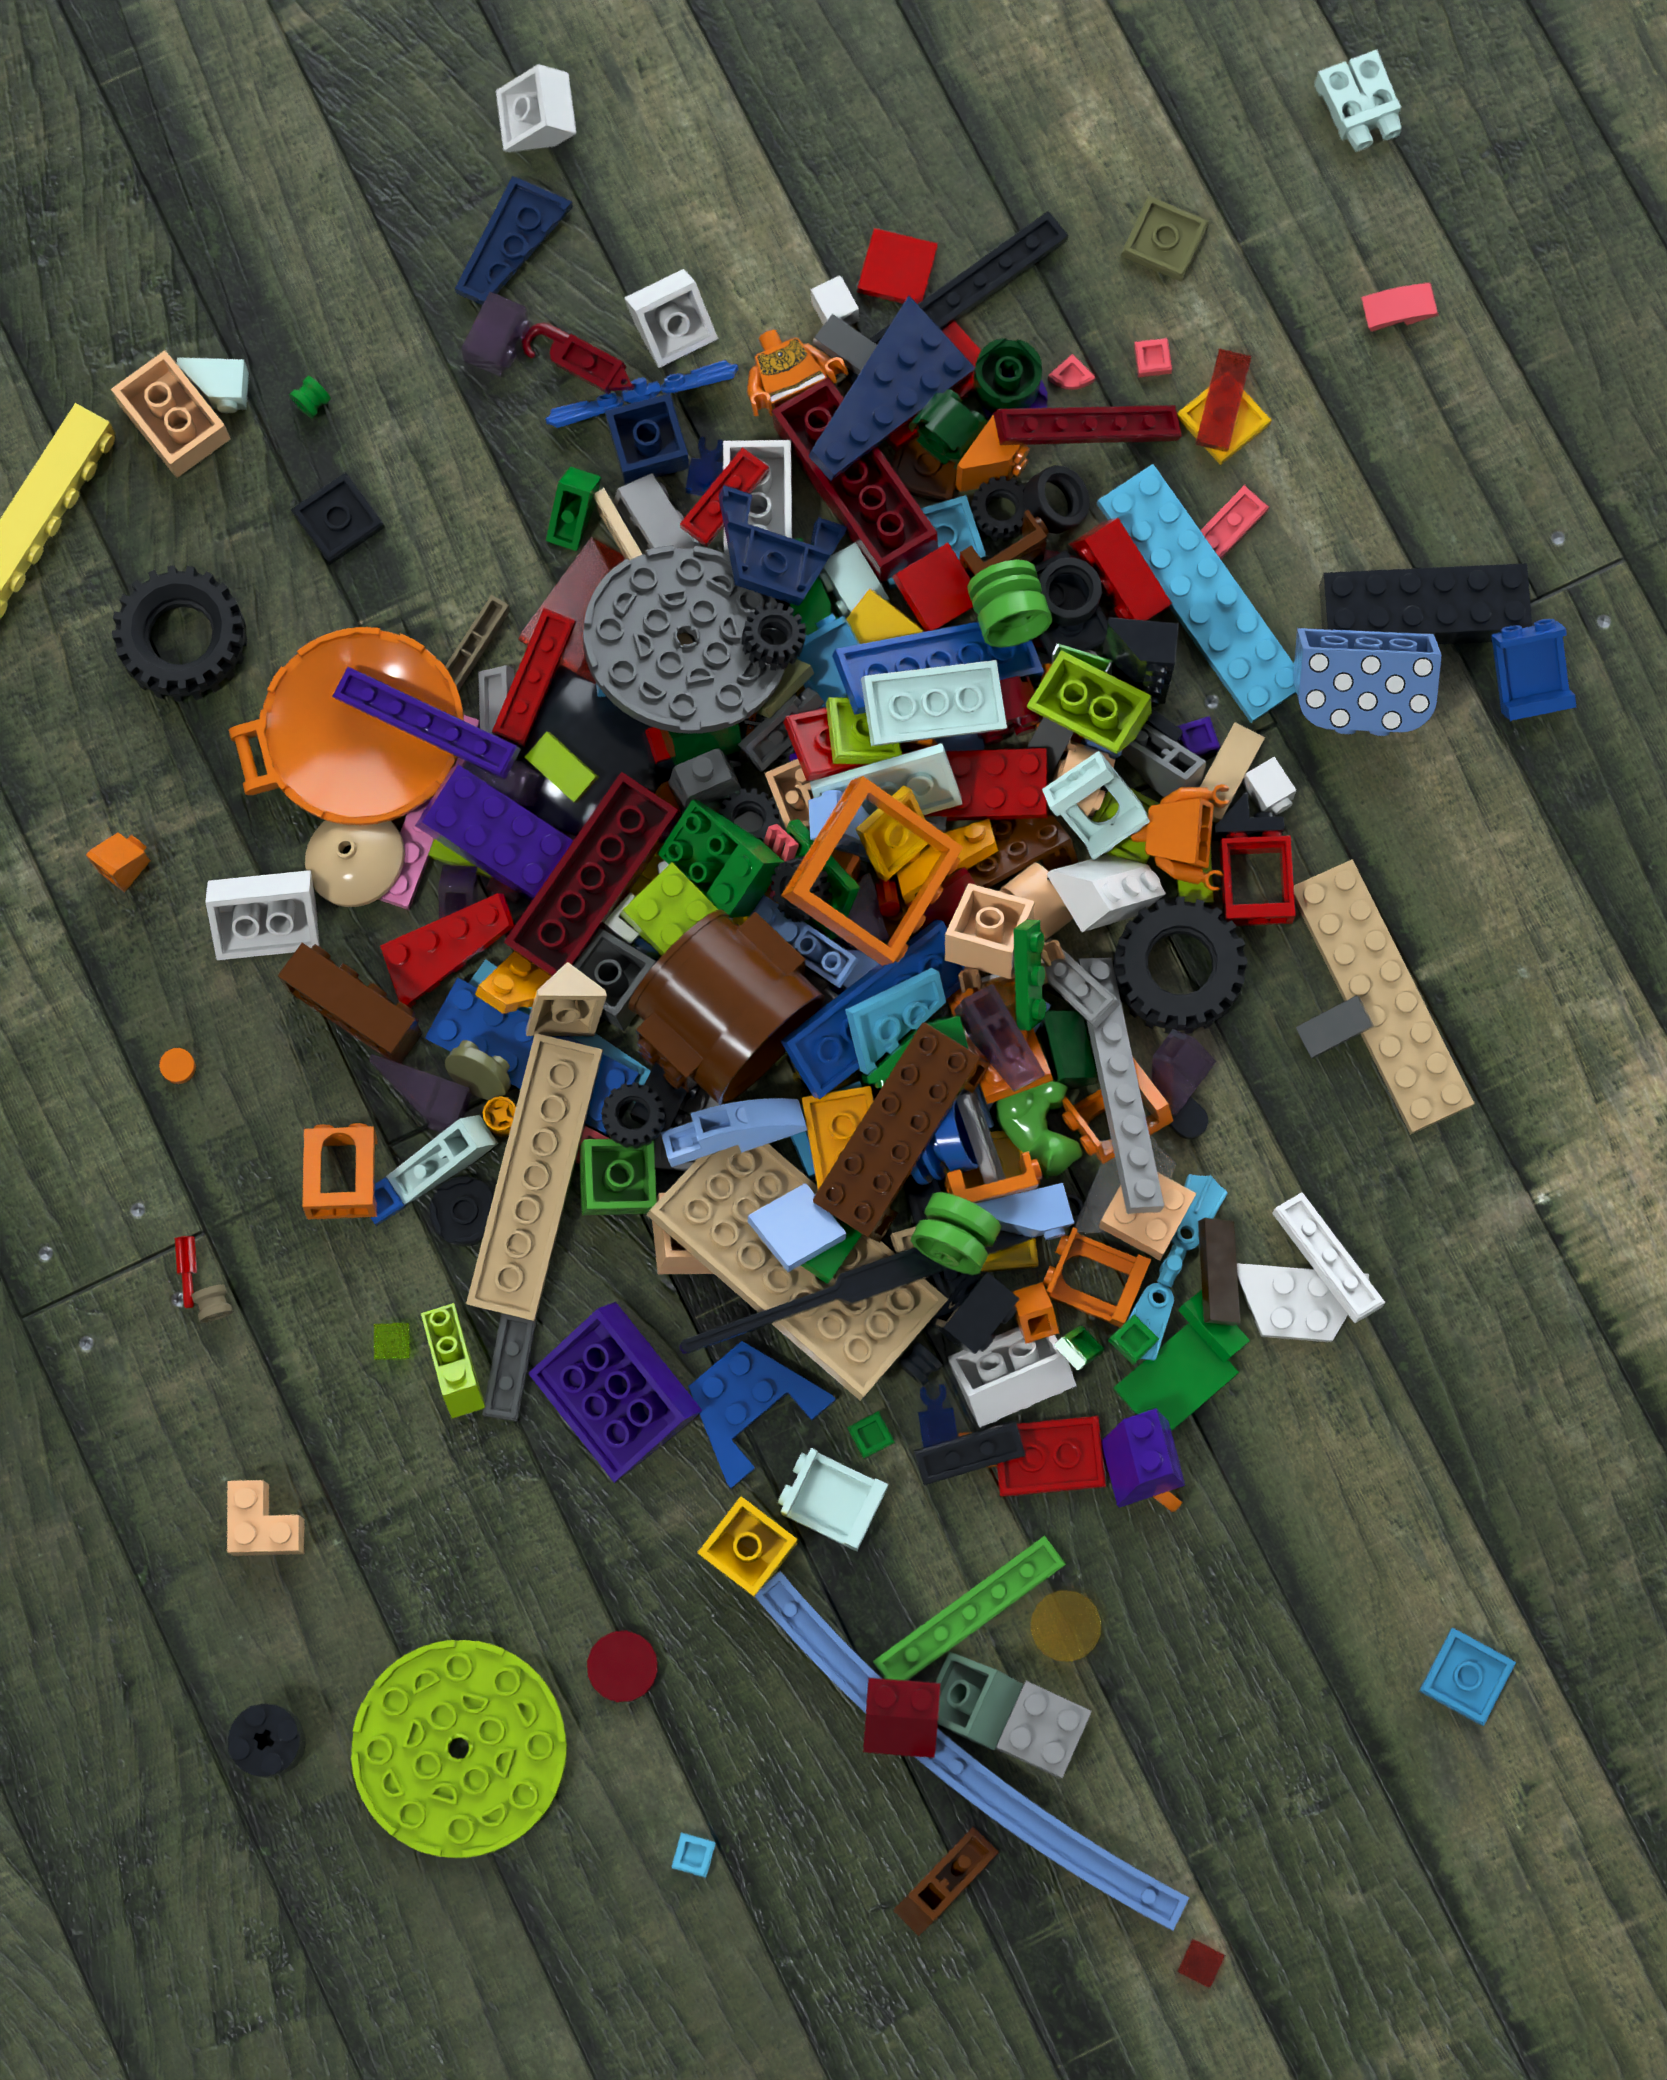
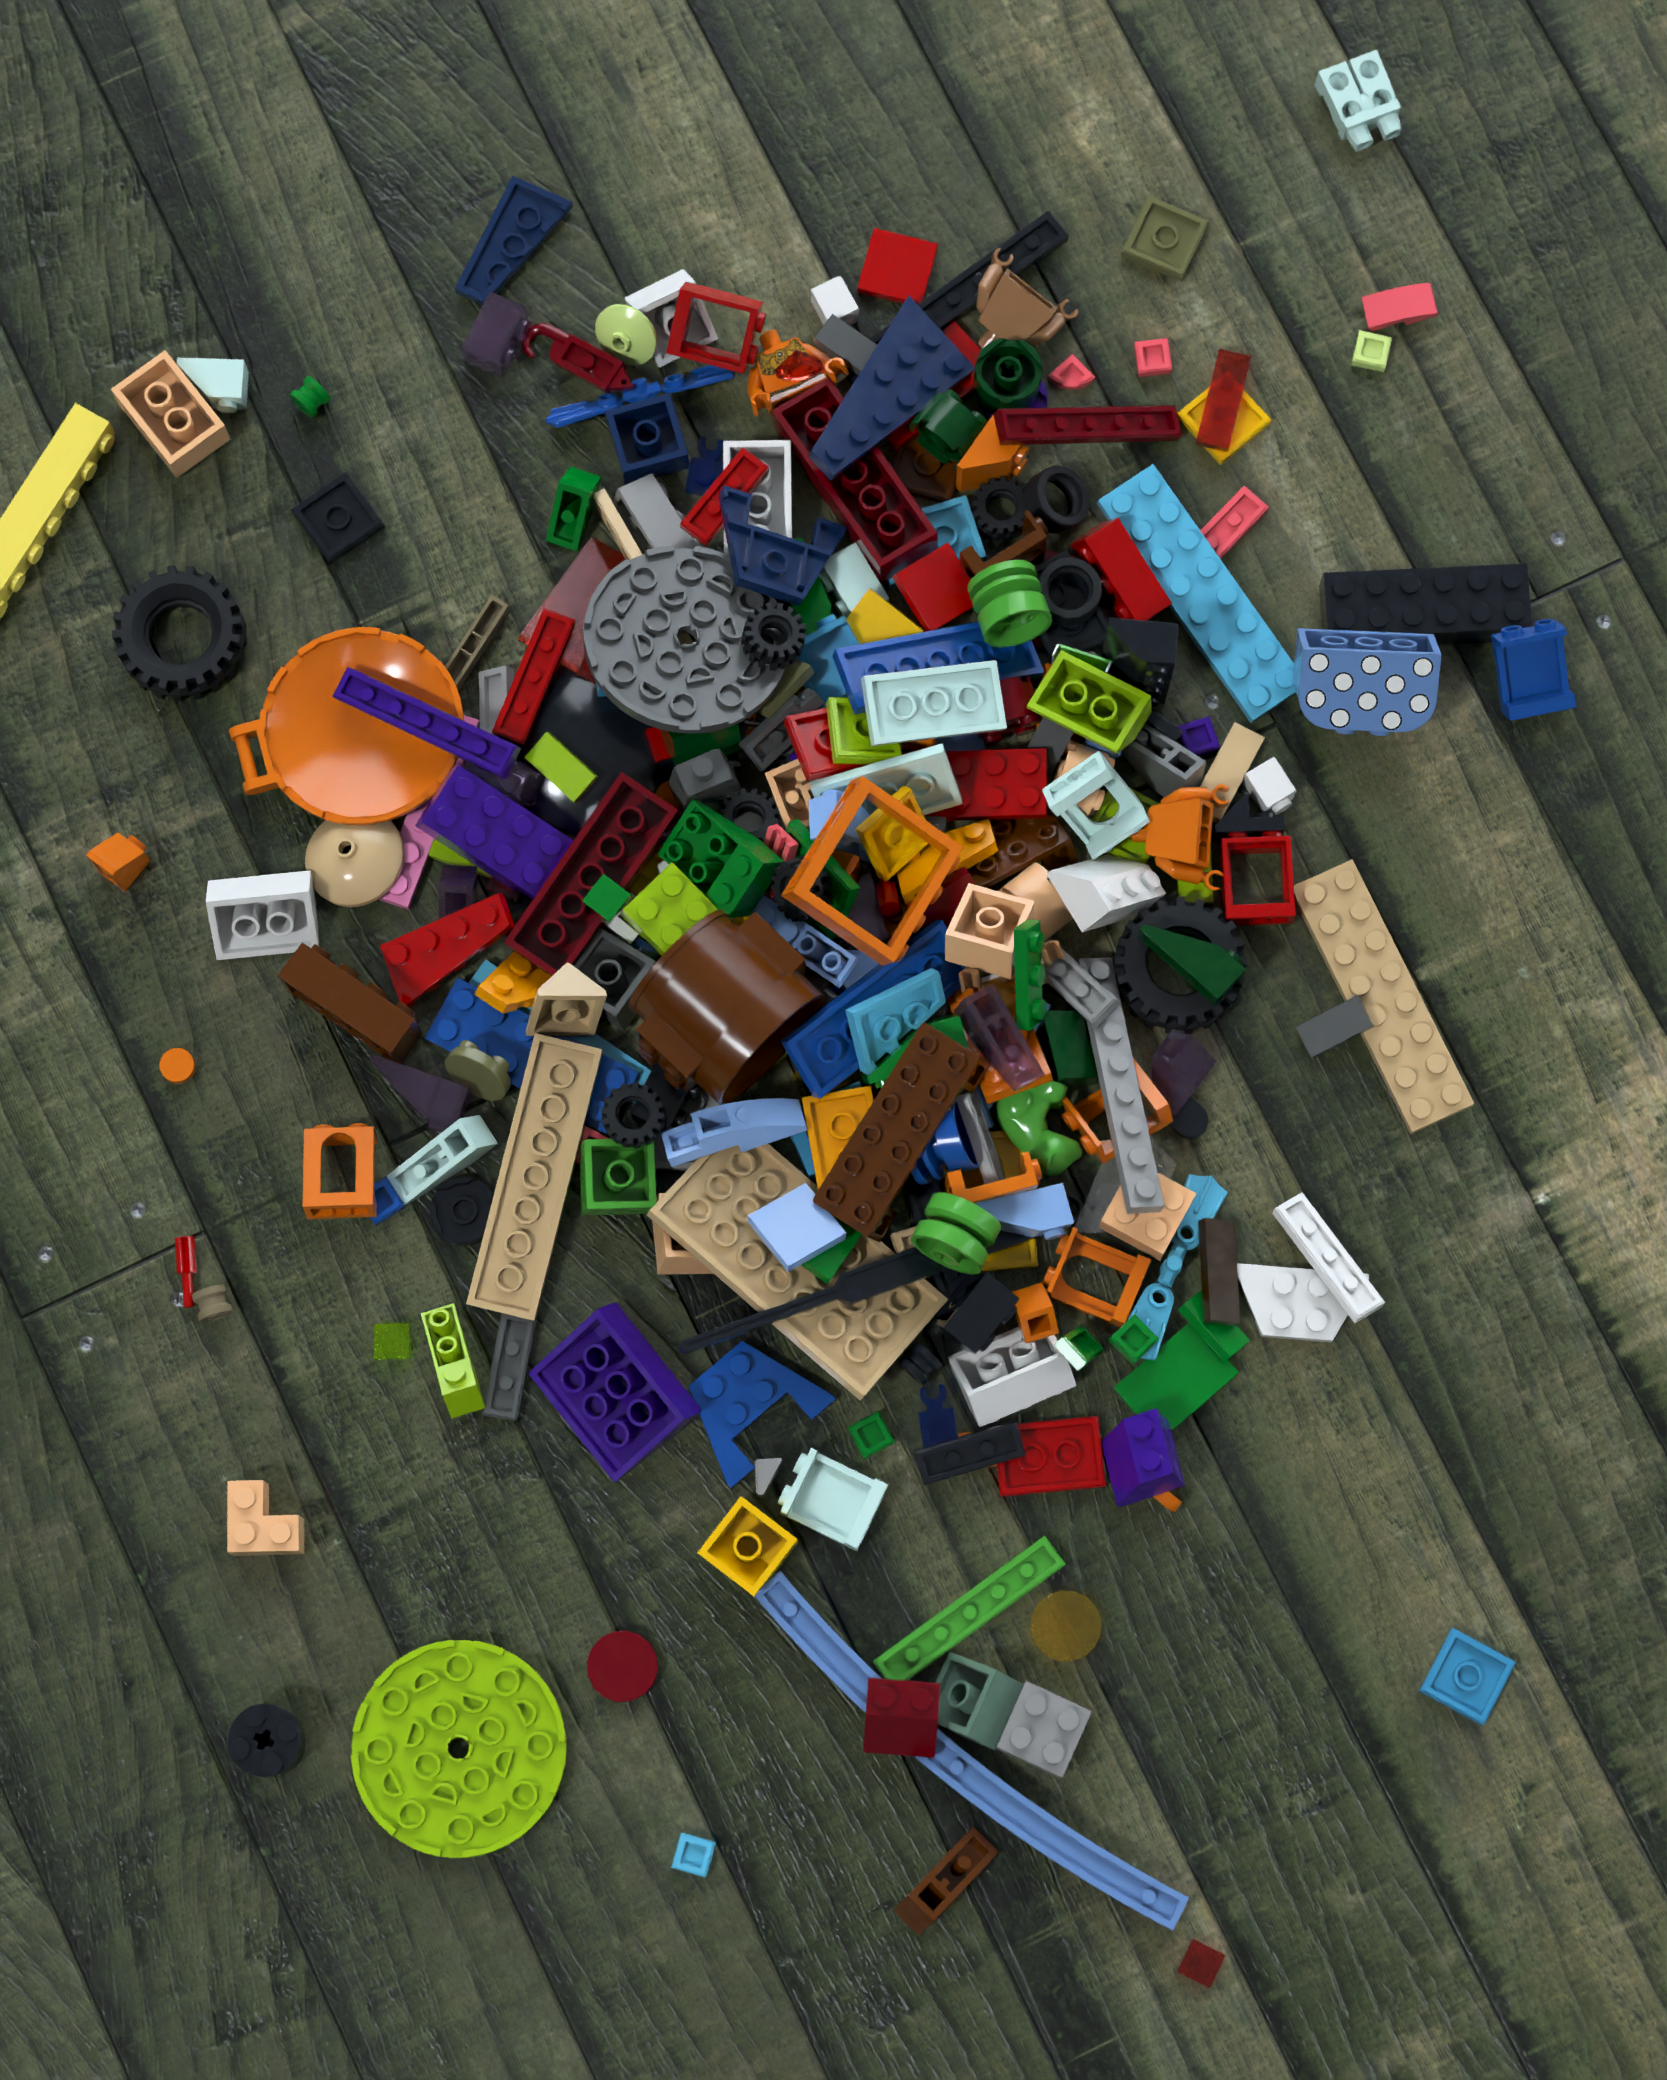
light orange wheel [483,1096,516,1137] -> none
white slope [496,64,576,152] -> none
none -> green tile [582,873,632,923]
none -> yellowish green dish [595,304,657,366]
none -> red window [666,282,766,374]
none -> light grey slope [755,1458,783,1498]
none -> clear red tile [775,350,824,381]
none -> medium nougat torso [976,248,1078,348]
none -> dark green slope [1137,924,1246,1006]
none -> yellowish green tile [1351,330,1392,372]

